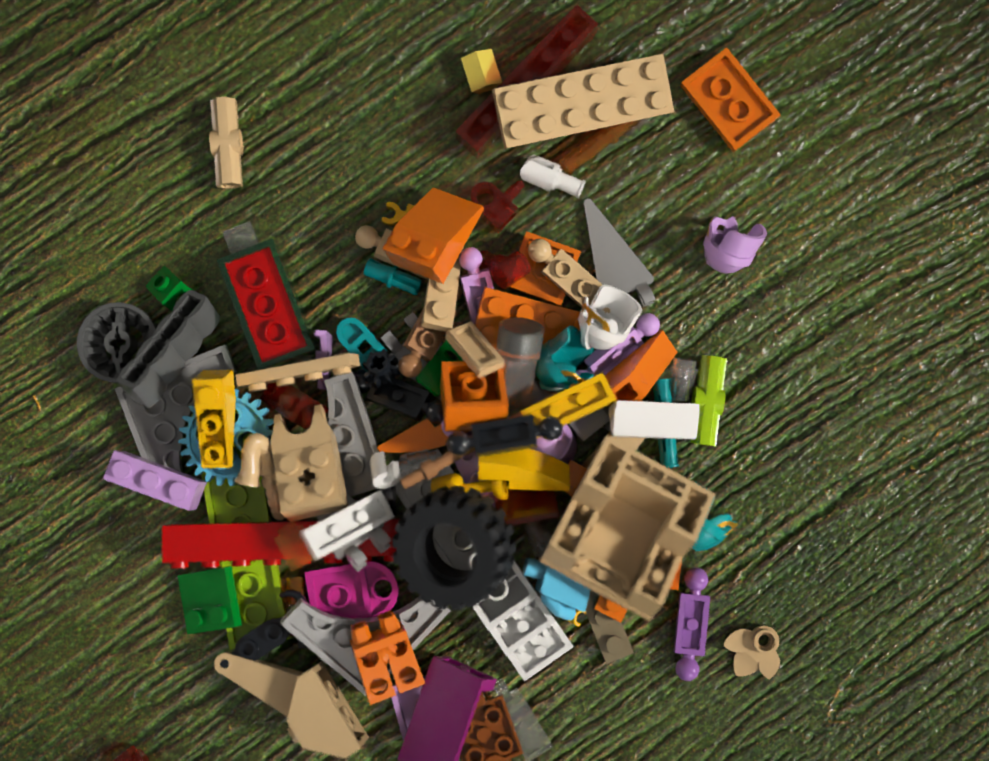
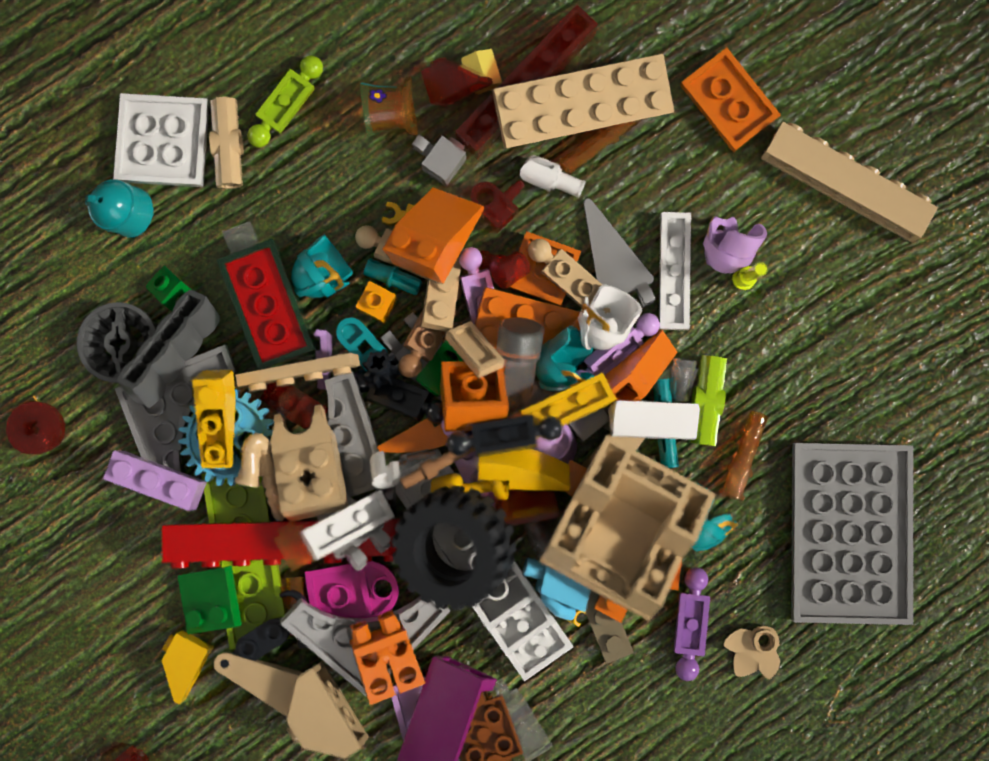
none -> clear red piece [6,401,65,455]
none -> teal helmet [85,180,153,238]
none -> white plate [113,93,210,187]
none -> yellow slope [162,630,214,704]
none -> lime plate [247,55,323,148]
none -> teal helmet [291,234,353,298]
none -> light orange brick [356,281,398,325]
none -> clear orange hat [360,76,418,138]
none -> light grey brick [412,135,466,187]
none -> clear red slope [421,58,493,106]
none -> white plate [659,212,691,330]
none -> clear orange pin [719,411,768,502]
none -> neon yellow pin [732,263,767,290]
none -> tan brick [760,122,938,243]
none -> light grey plate [791,443,913,625]

